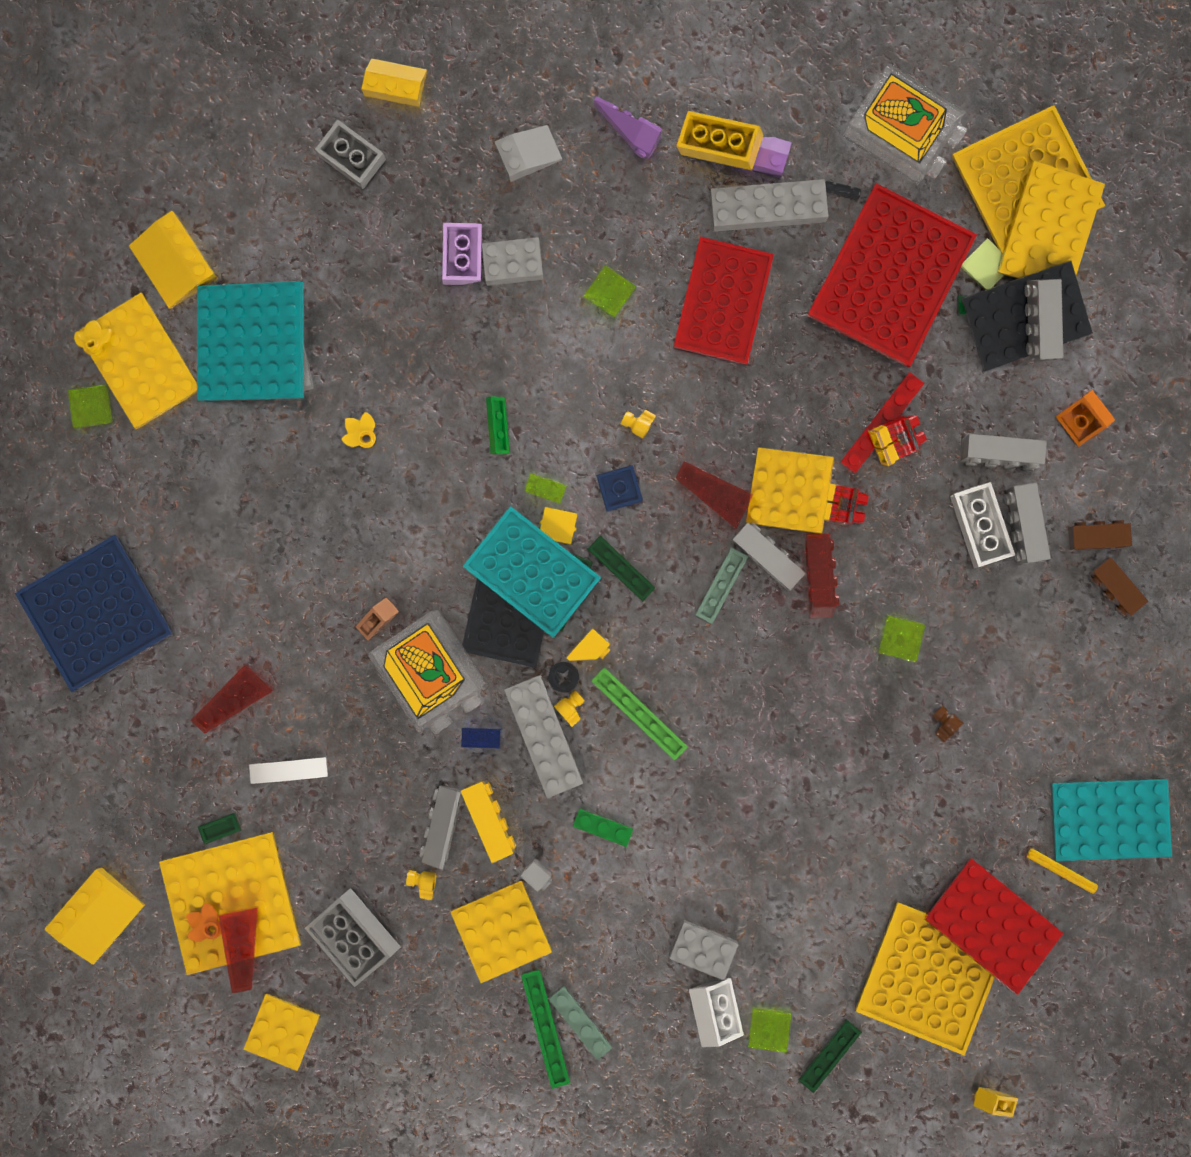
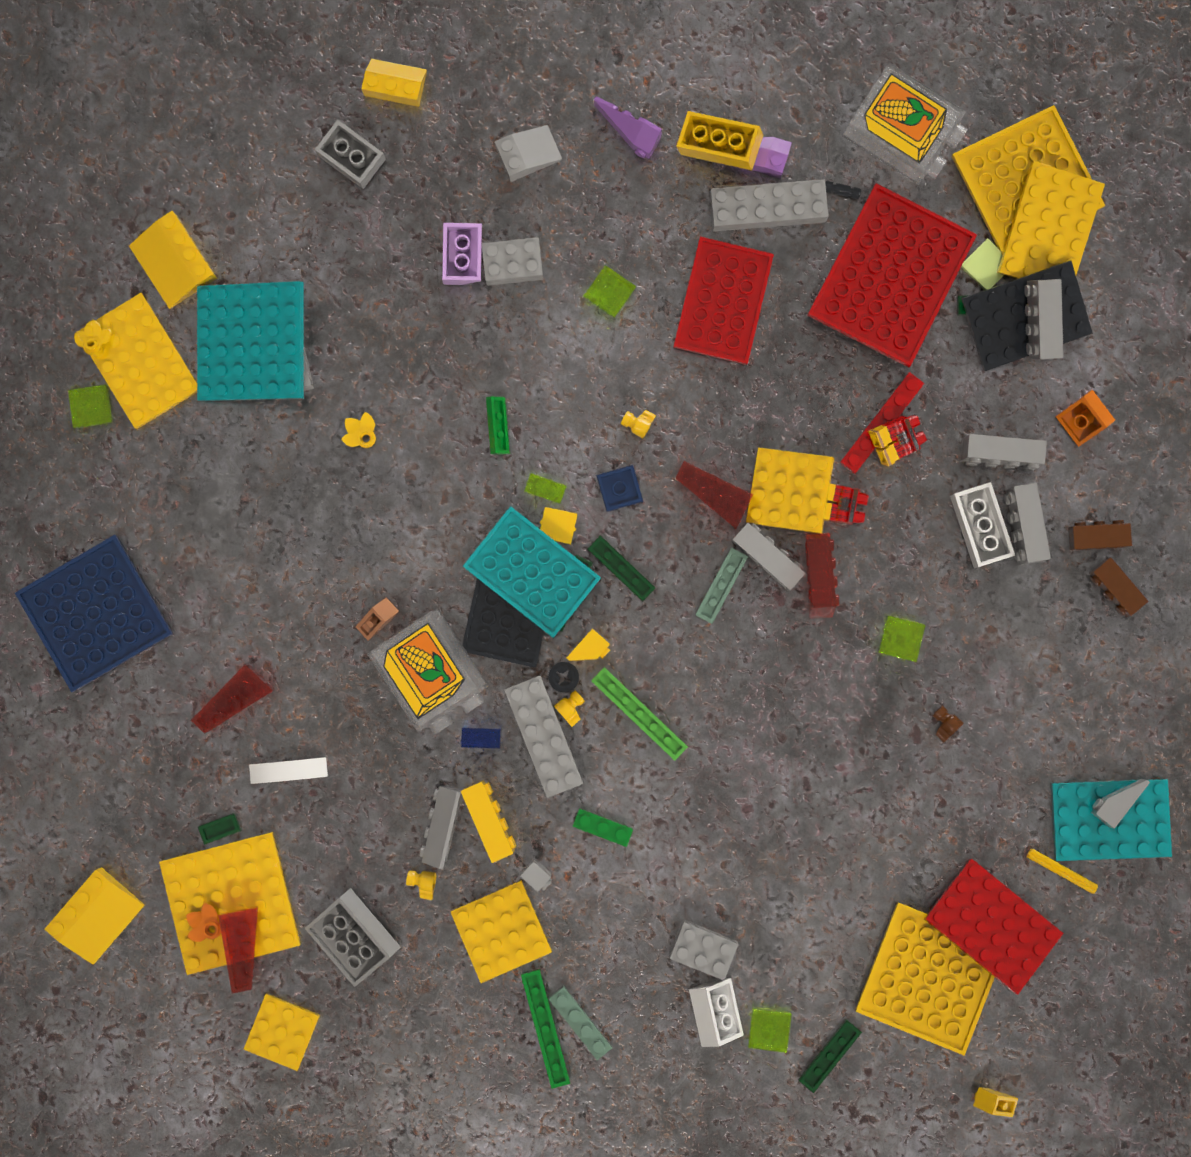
none -> light grey slope [1091,779,1150,829]

